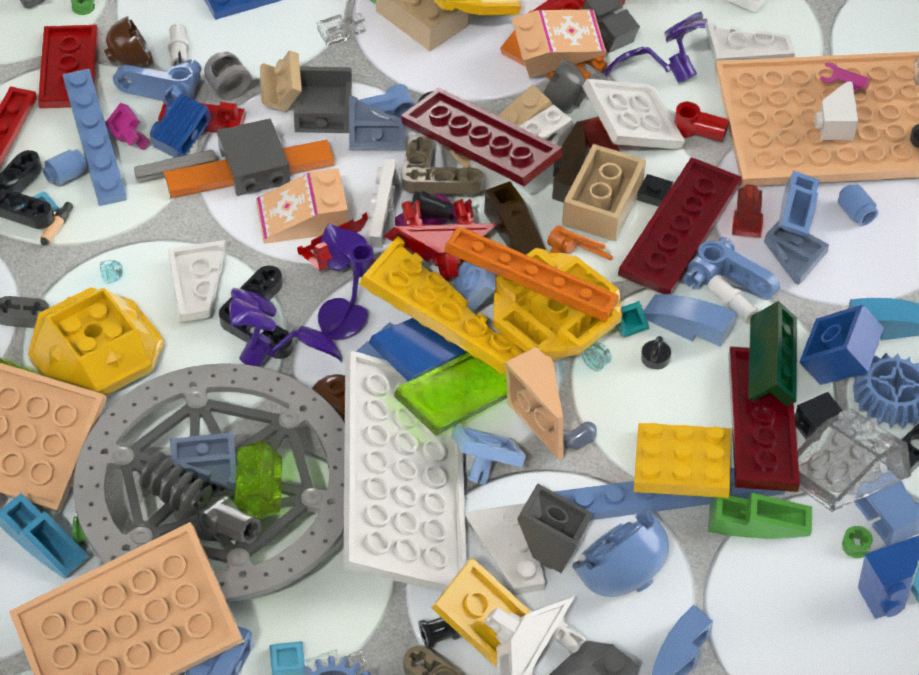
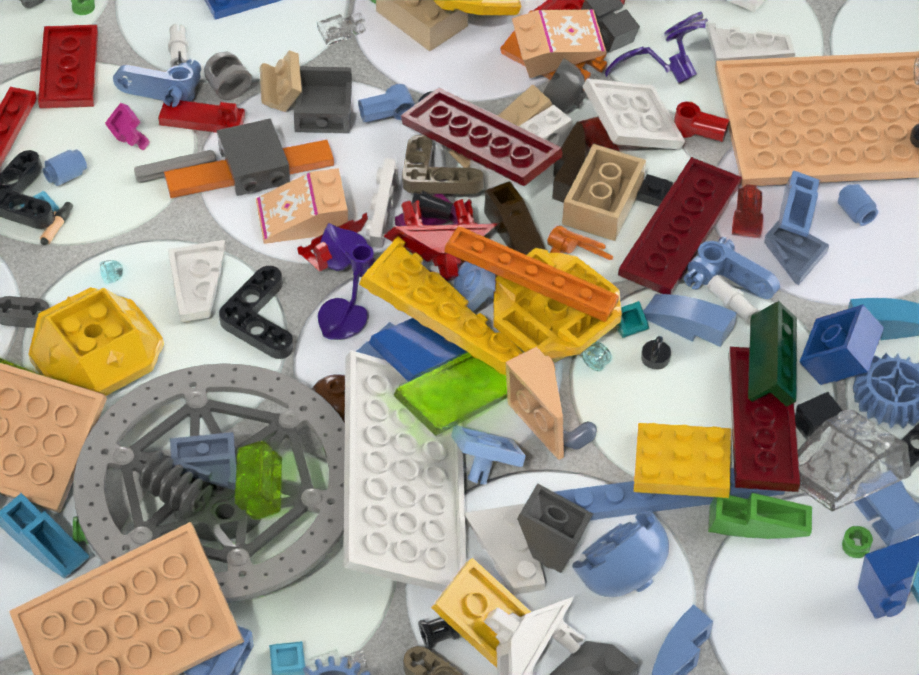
medium blue plate [62,69,127,206] -> none
reddish brown cylinder [104,15,154,68] -> none
blue brick [150,94,211,158] -> none
dark grey piece [196,496,262,545] -> none
dark purple plant [229,287,343,367] -> none
sand blue wing [349,96,405,150] -> none
white slope [814,82,858,141] -> none
dark pink plate [820,62,871,92] -> none

